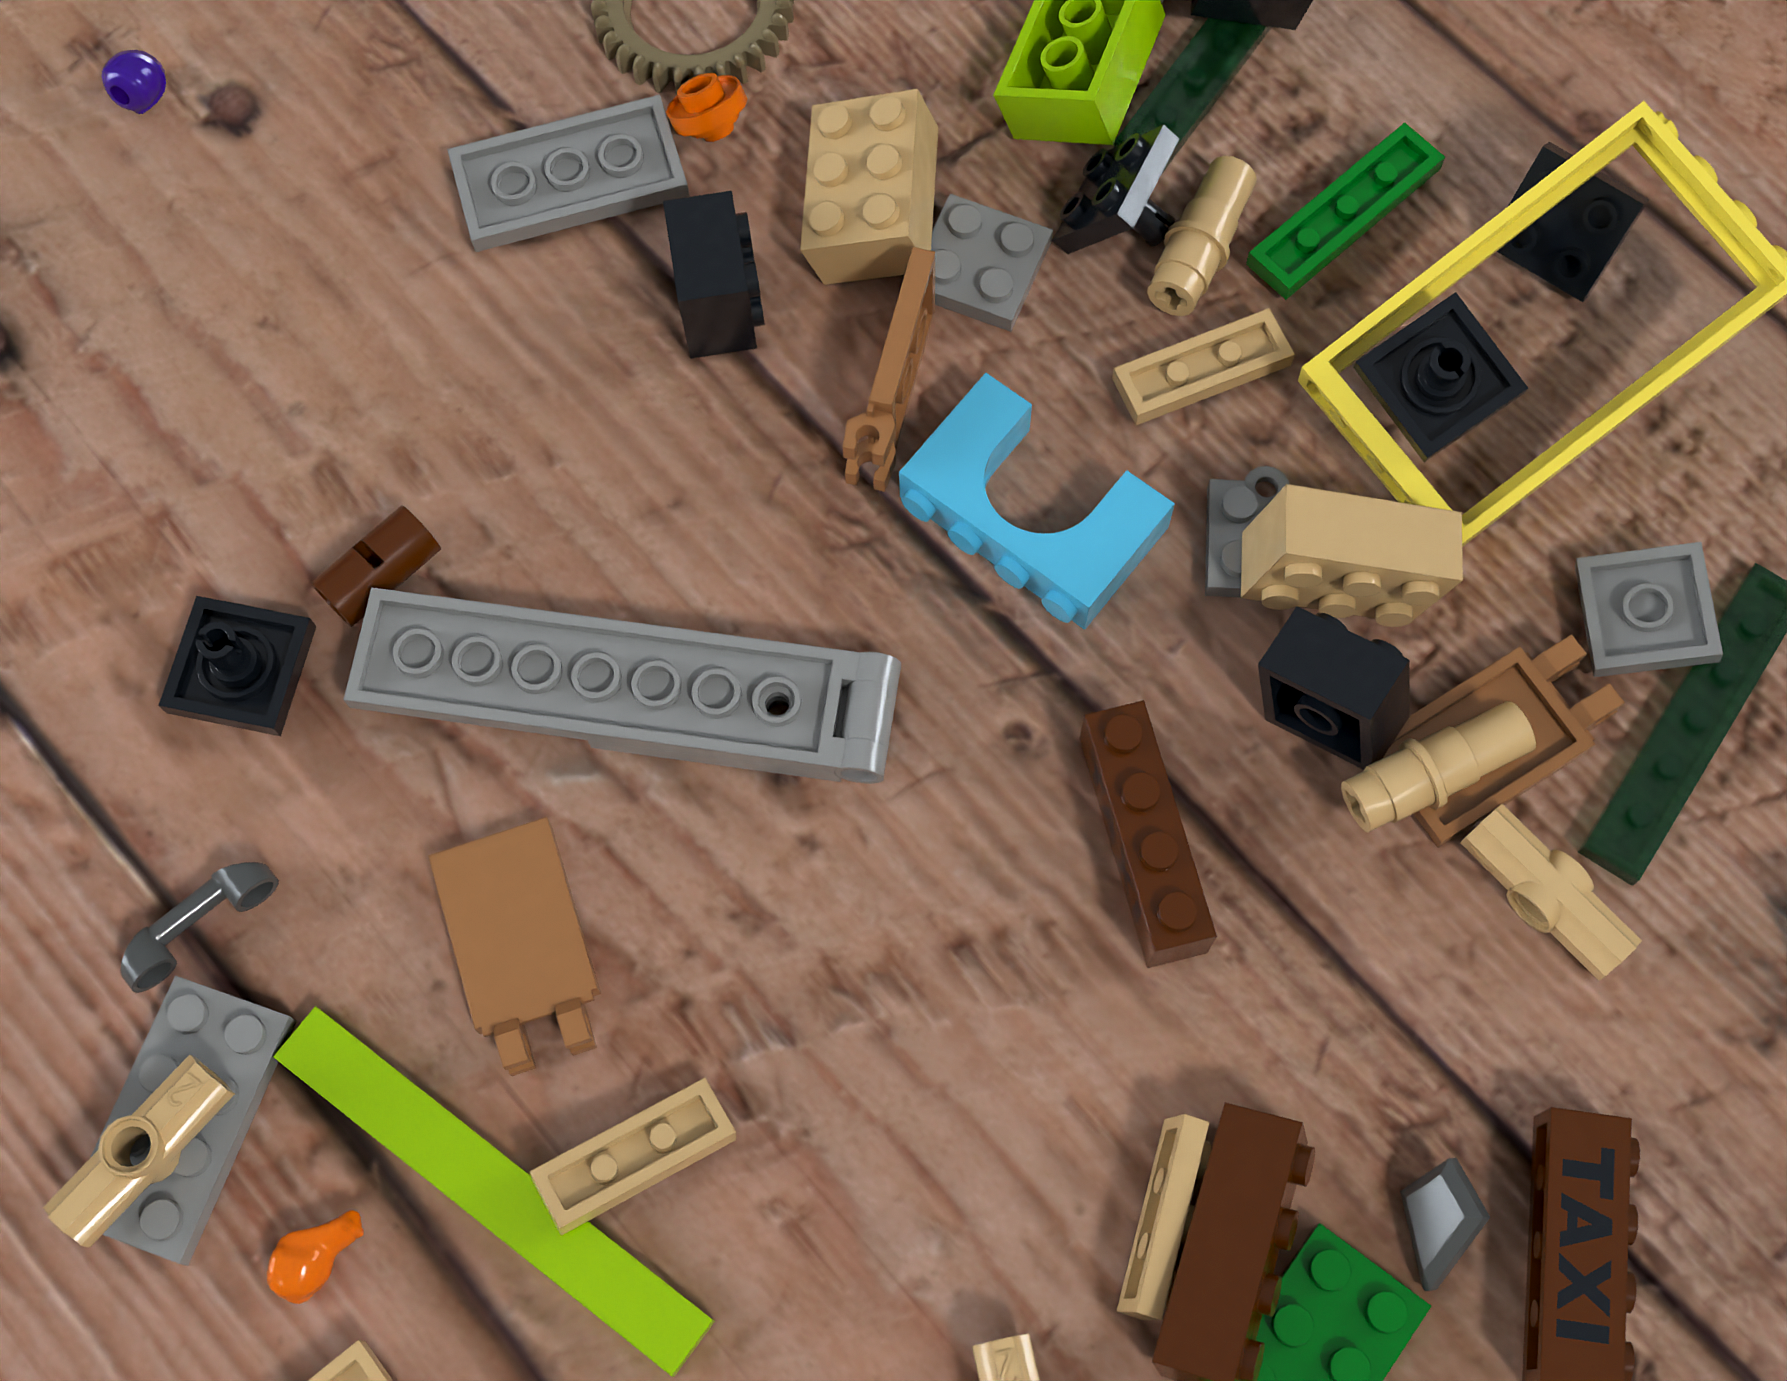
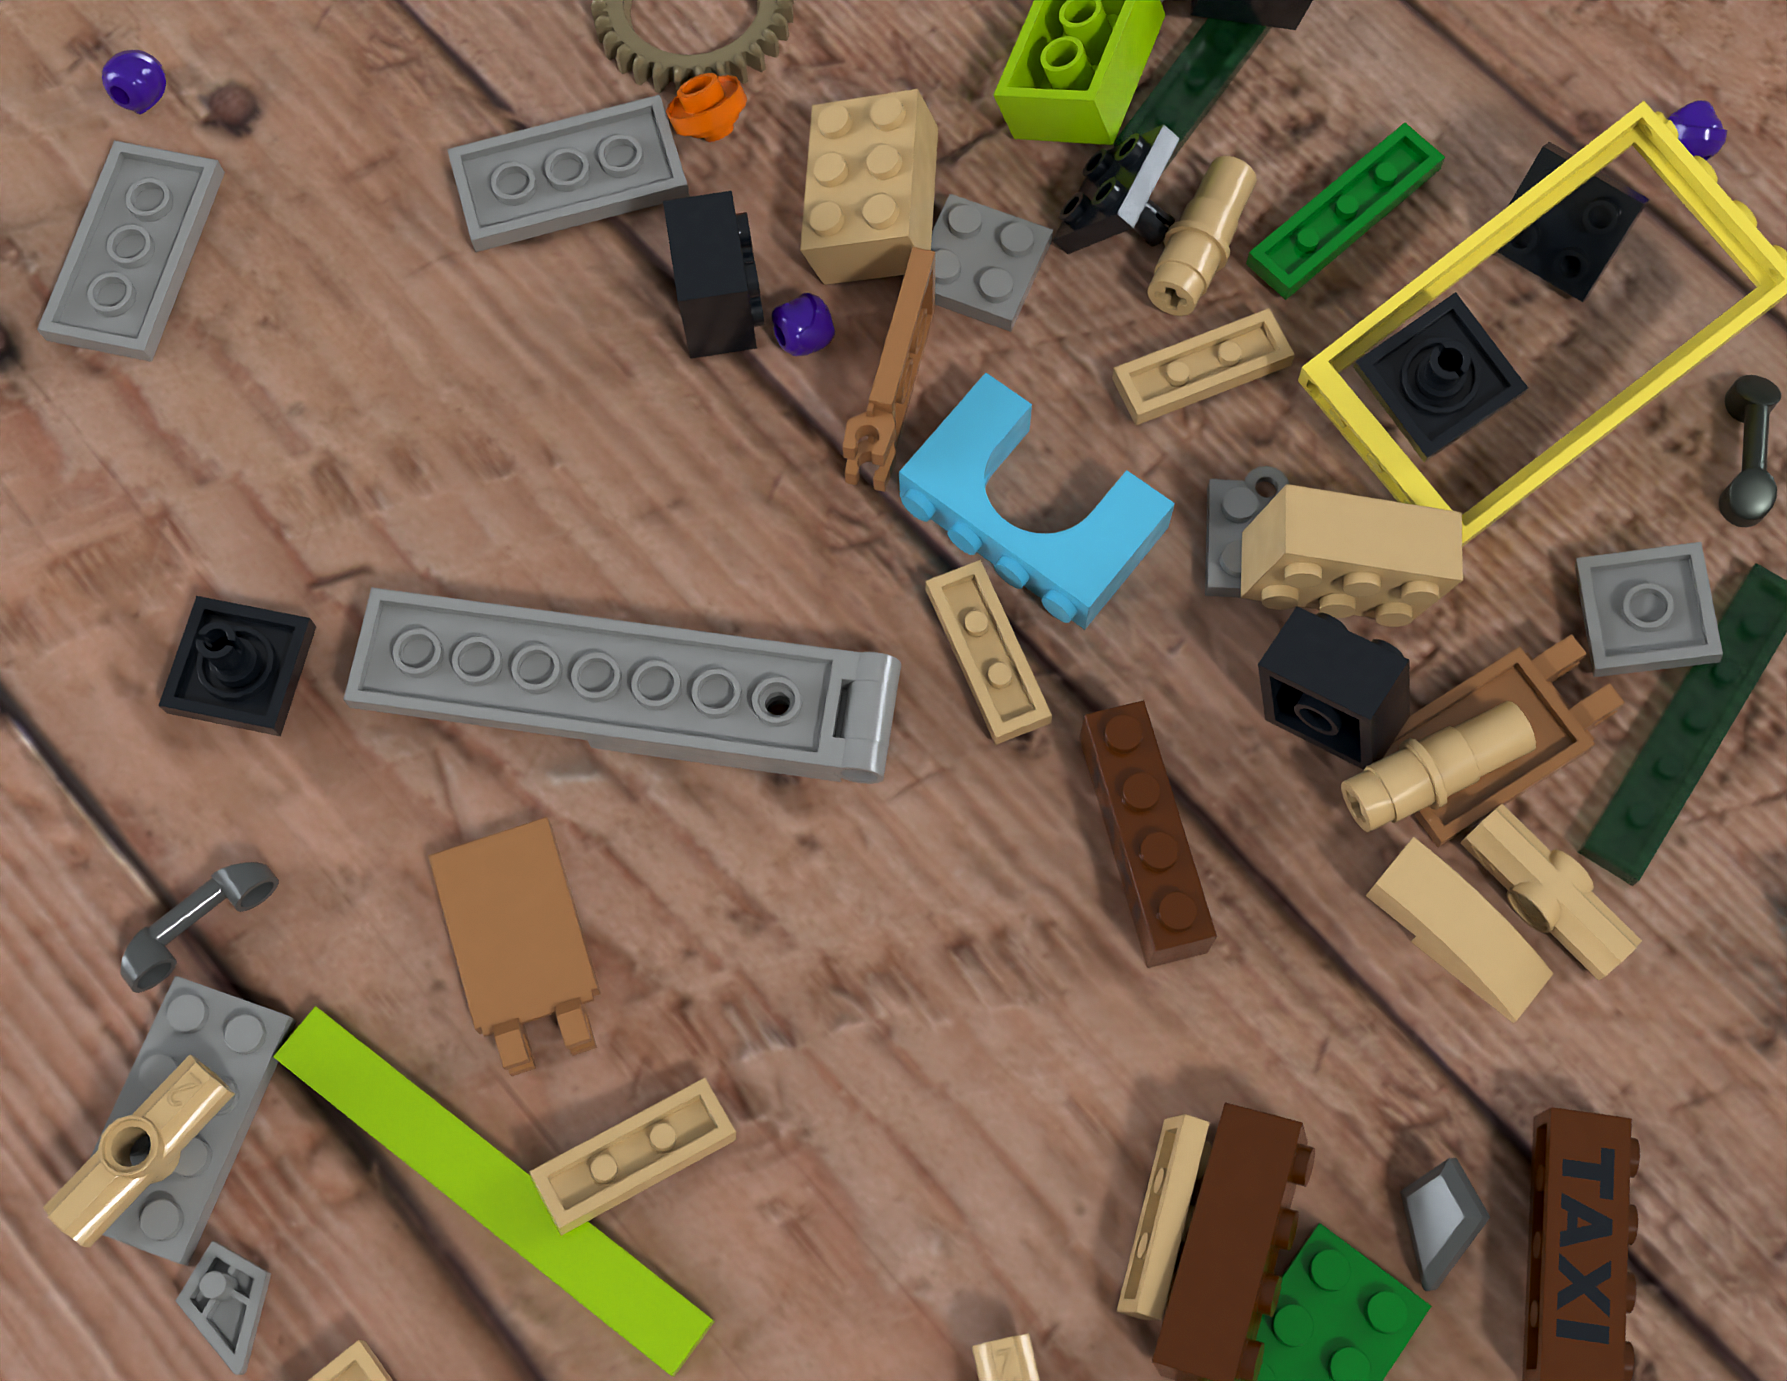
orange animal [267,1210,364,1304] -> none
reddish brown pin [311,505,441,627] -> none
none -> light grey plate [37,140,225,362]
none -> light grey piece [176,1241,271,1375]
none -> dark purple piece [771,293,835,356]
none -> tan plate [926,560,1052,745]
none -> tan slope [1366,837,1554,1023]
none -> dark purple piece [1668,100,1728,161]
none -> pearl dark grey bar [1719,375,1782,527]

